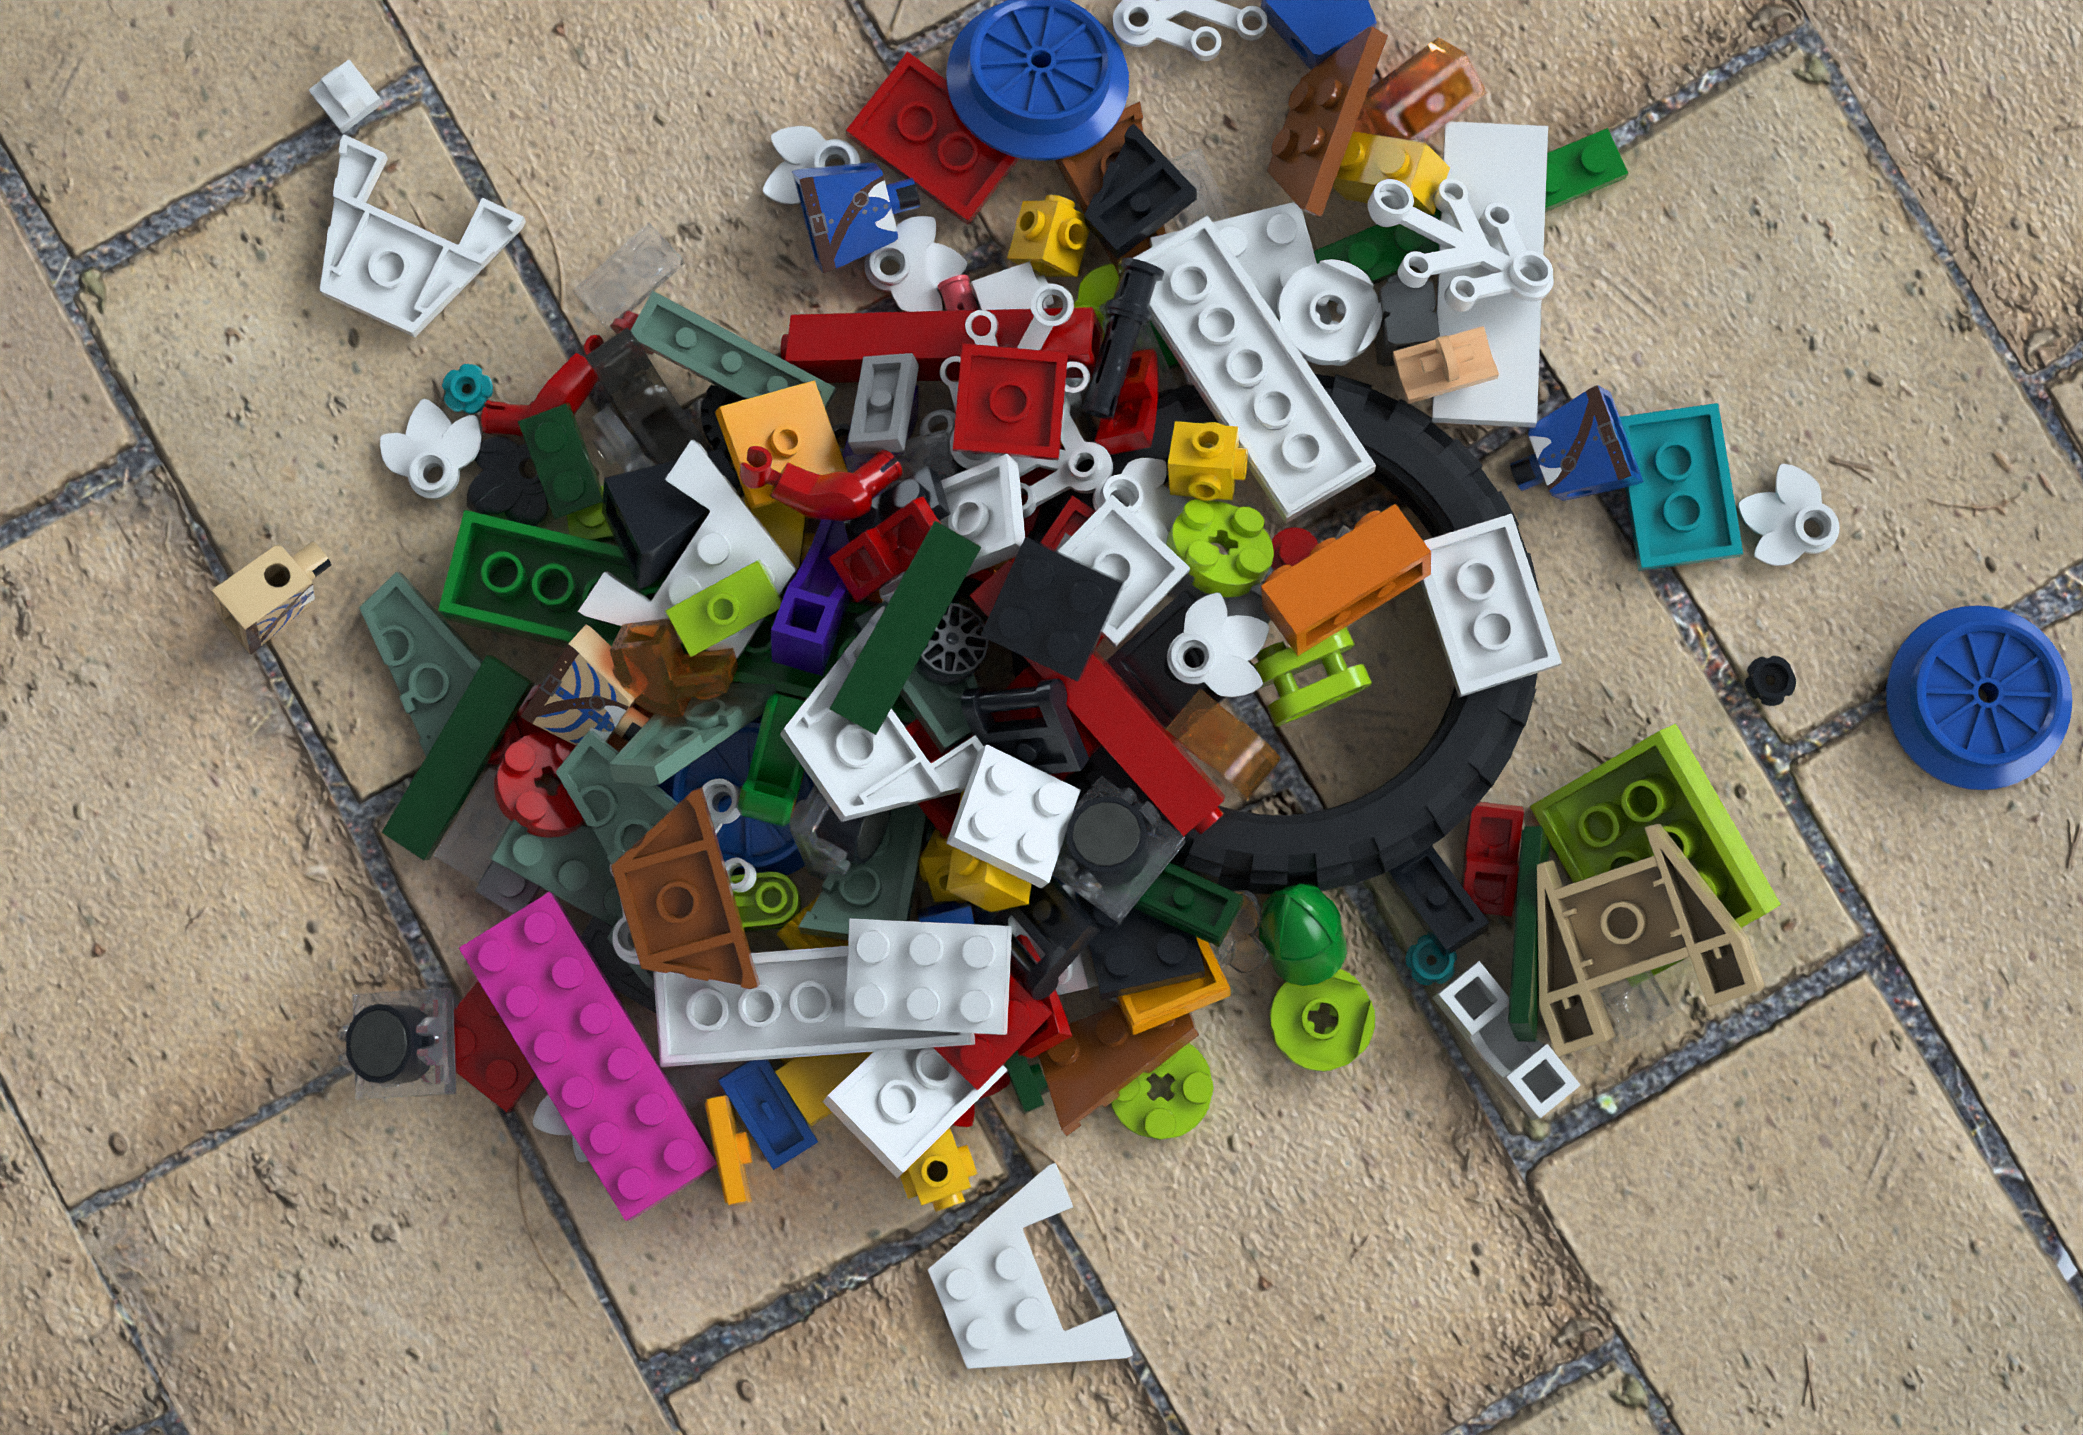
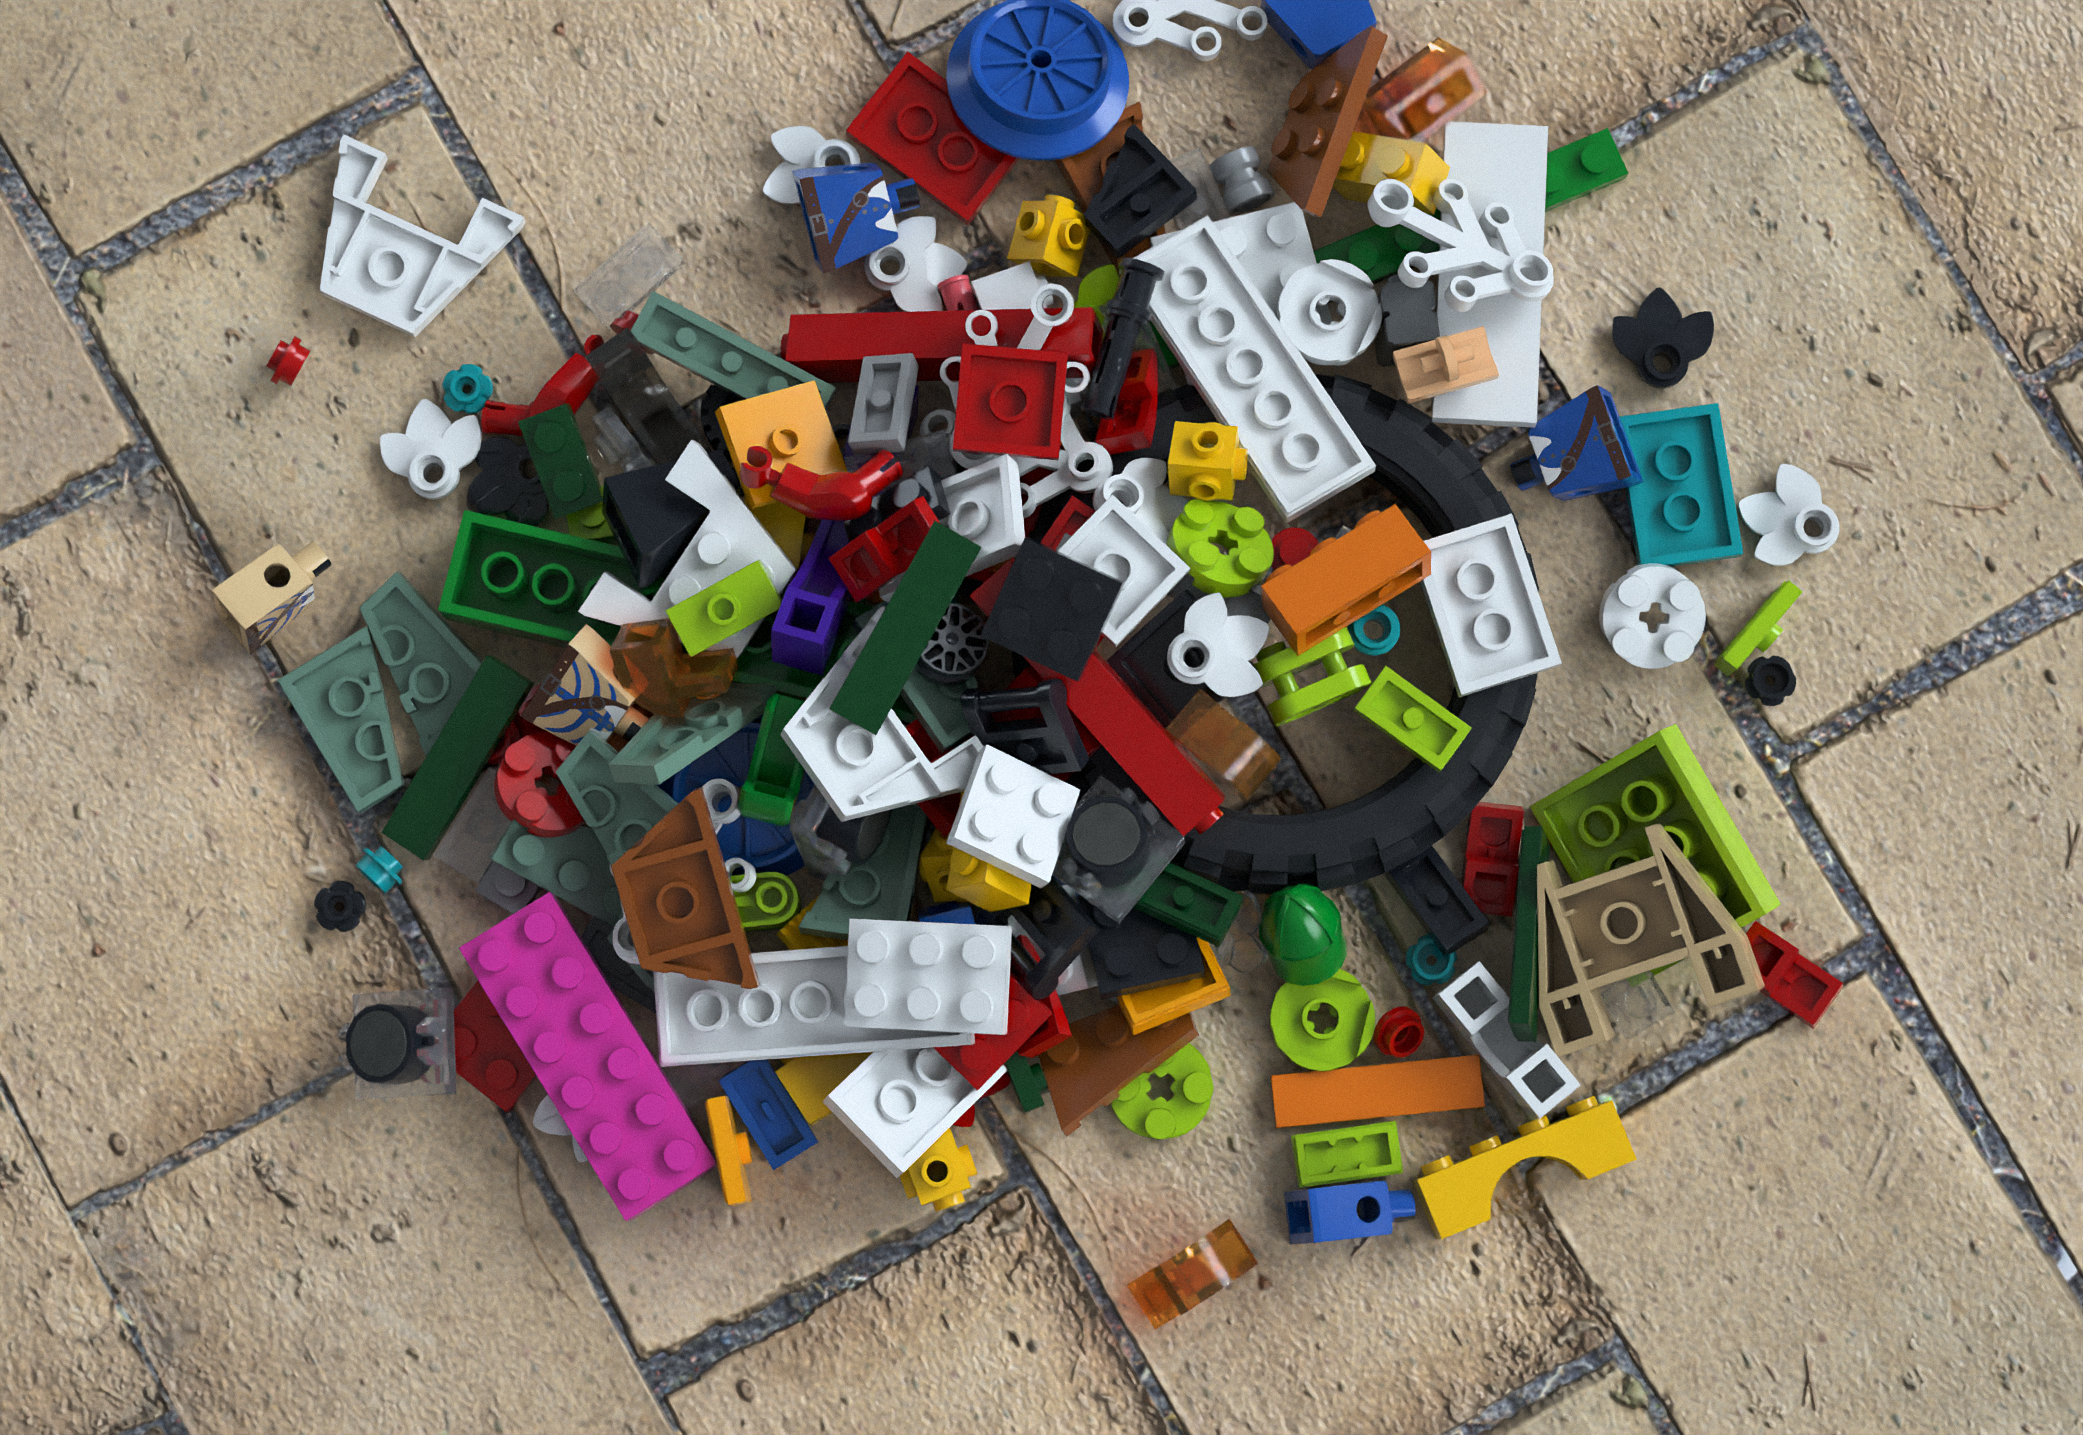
white tile [309,59,383,134] -> none
white wing [928,1163,1133,1369] -> none
blue piece [1886,605,2072,790] -> none
none -> red plate [266,336,311,386]
none -> sand green wing [277,626,405,814]
none -> black plate [314,881,366,932]
none -> teal plate [355,846,403,894]
none -> clear orange brick [1127,1218,1258,1330]
none -> light grey wheel [1208,146,1275,215]
none -> orange tile [1270,1054,1485,1128]
none -> blue torso [1284,1180,1416,1245]
none -> lime plate [1290,1121,1403,1188]
none -> teal plate [1347,604,1400,656]
none -> lime plate [1353,666,1472,773]
none -> red plate [1373,1006,1424,1058]
none -> yellow arch [1412,1095,1637,1239]
none -> white plate [1599,563,1706,669]
none -> black plate [1612,287,1714,389]
none -> lime plate [1714,580,1803,677]
none -> red slope [1746,920,1843,1029]

